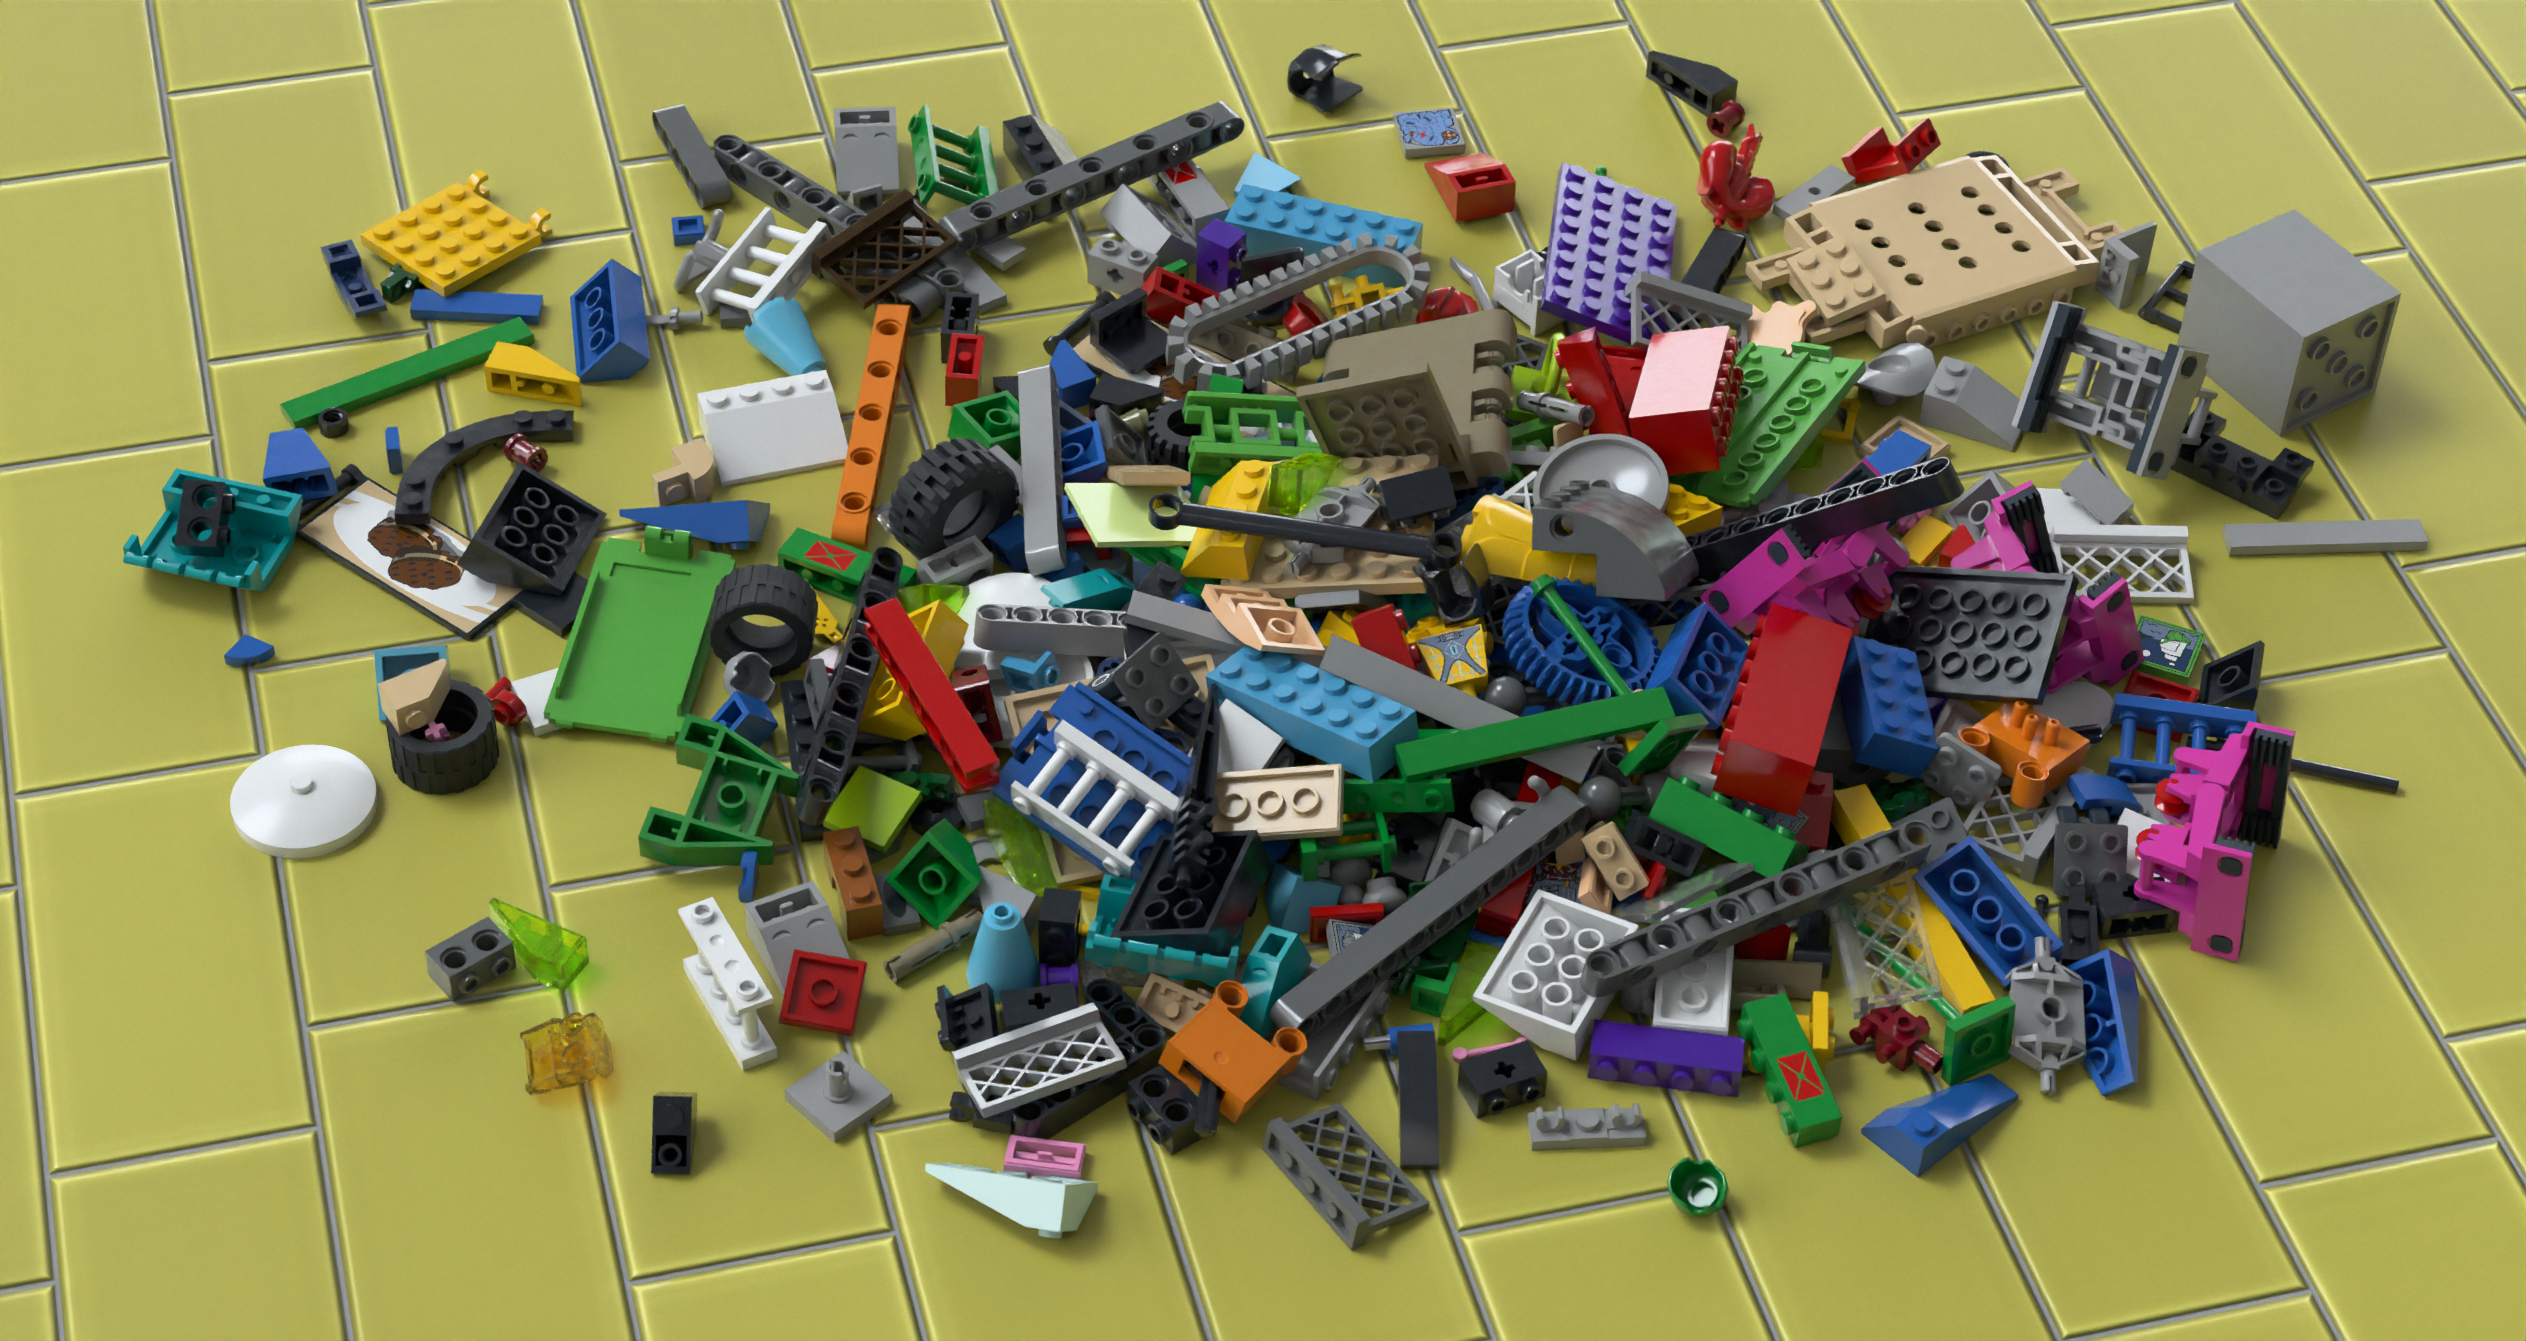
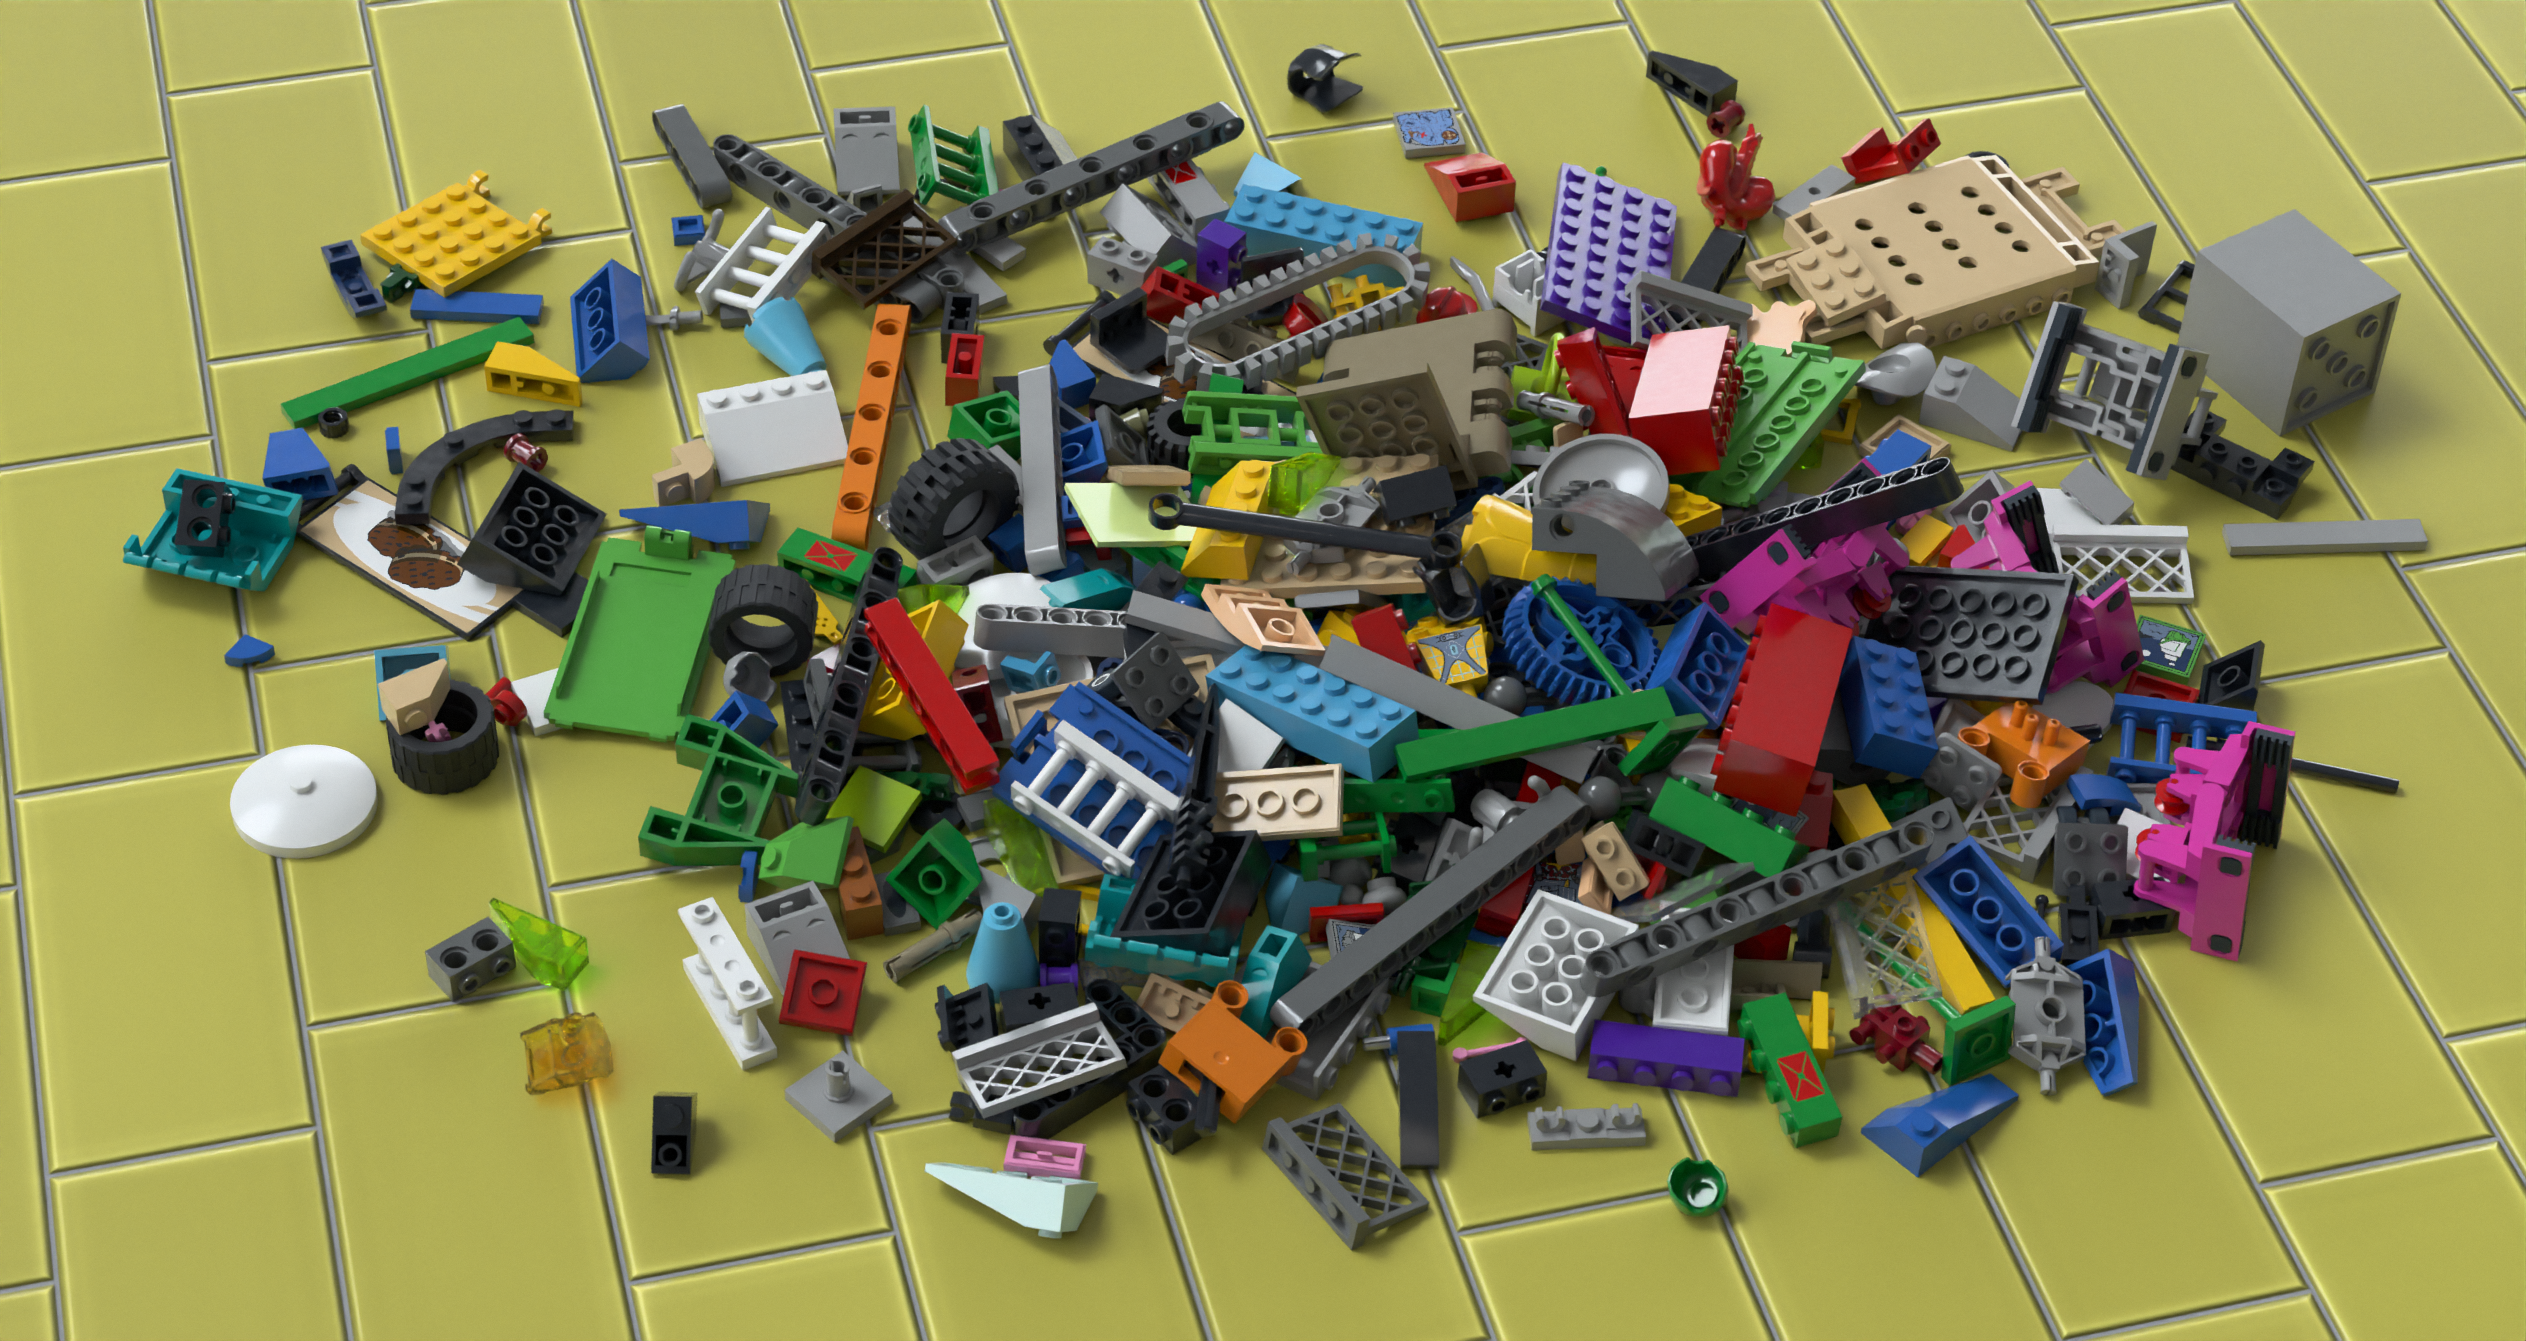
none -> bright green slope [758,816,854,890]

